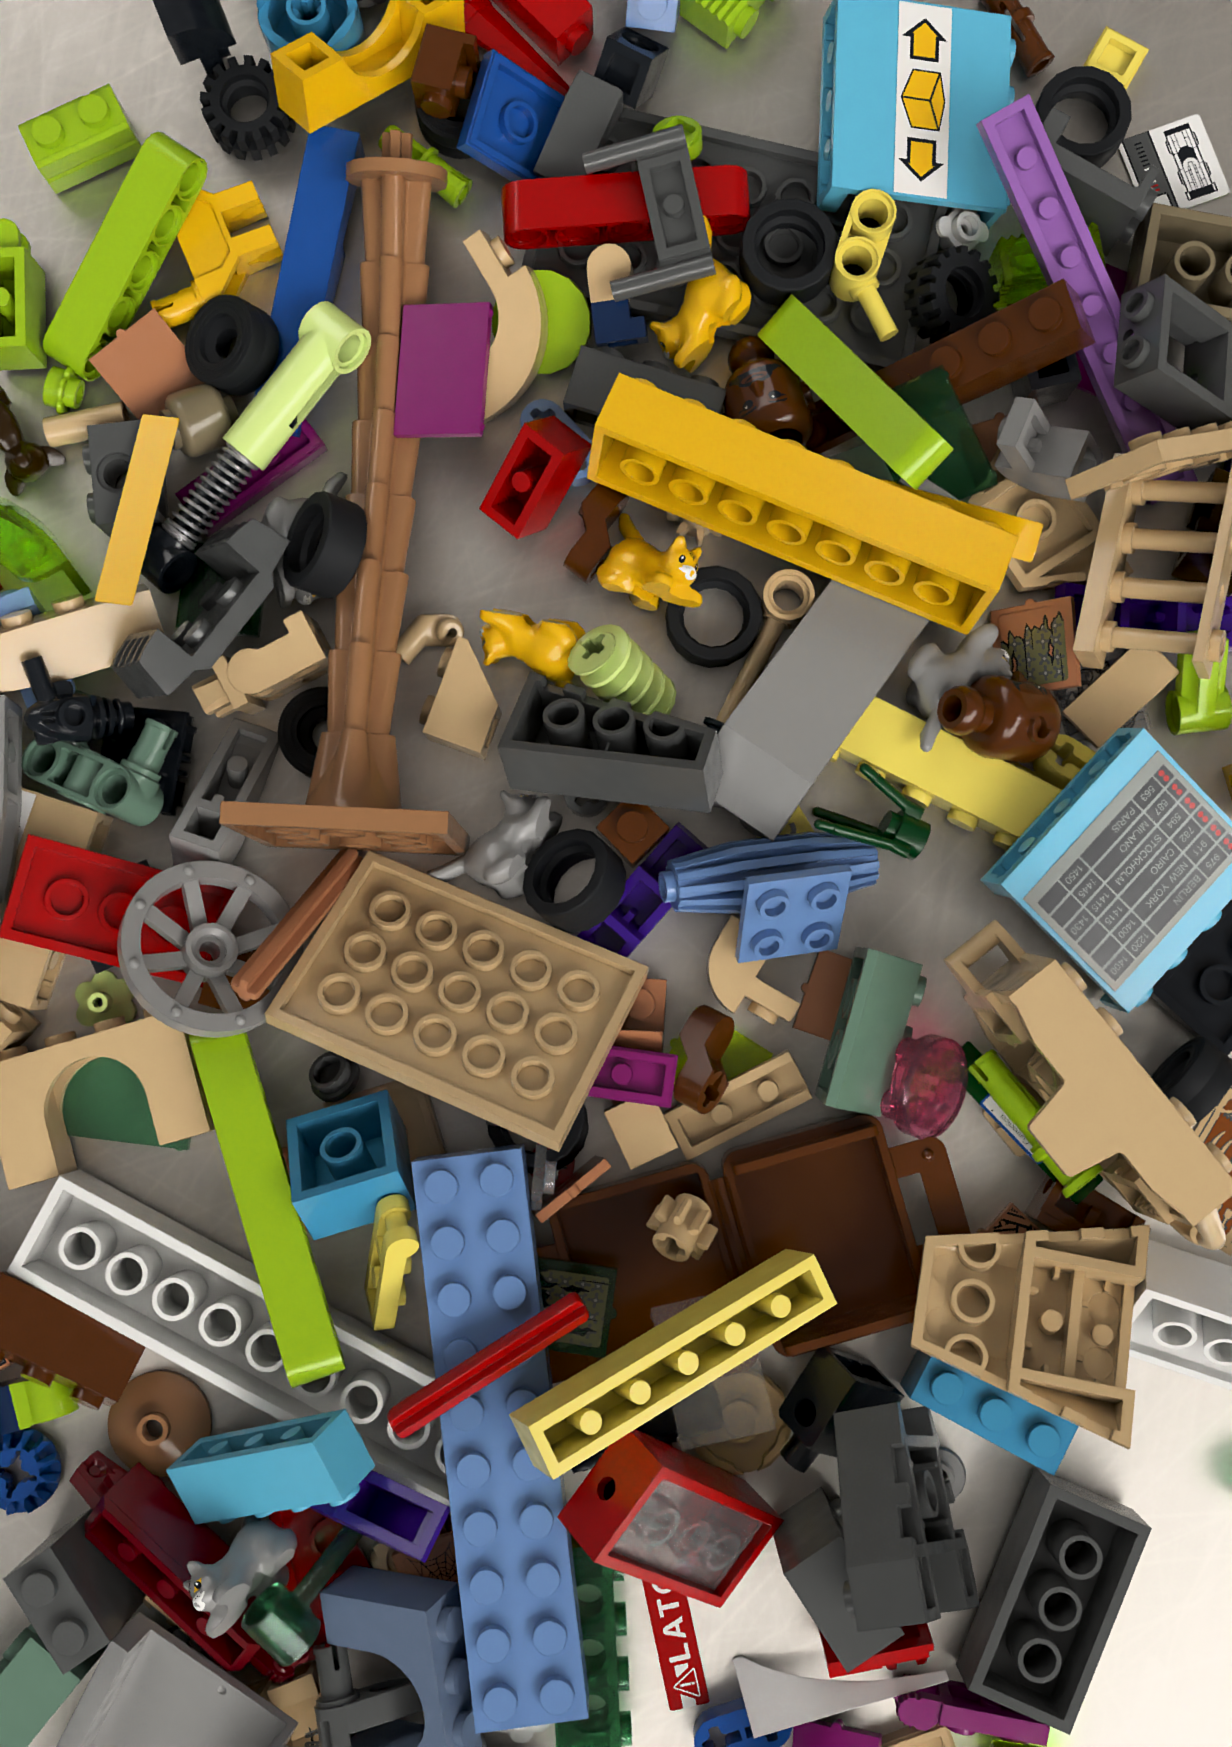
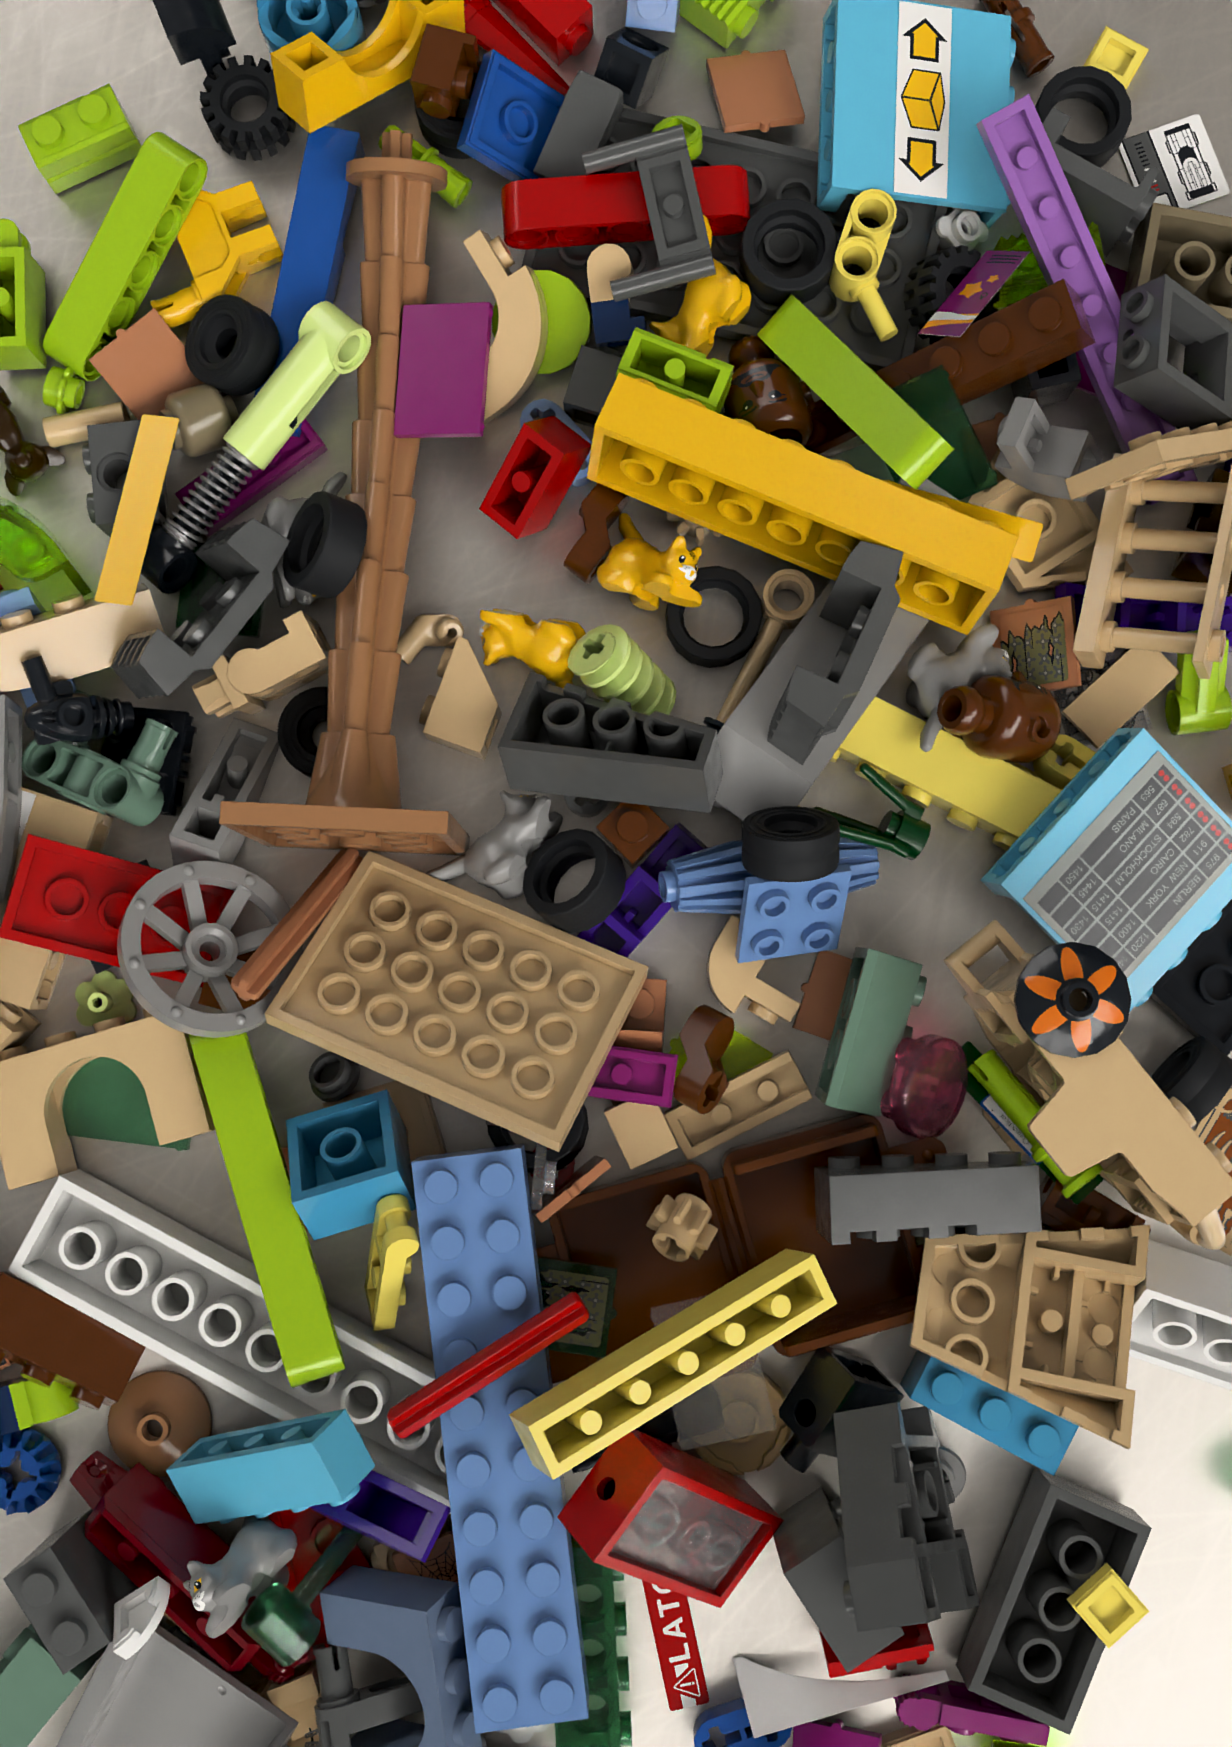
none -> white tile [113,1576,171,1660]
none -> lime brick [616,327,734,414]
none -> nougat piece [706,50,805,133]
none -> black tyre [742,806,840,882]
none -> dark grey plate [767,541,904,765]
none -> dark grey wedge [814,1151,1042,1245]
none -> magenta sticker [918,250,1030,337]
none -> black dish [1014,942,1132,1058]
none -> light yellow tile [1067,1562,1149,1648]

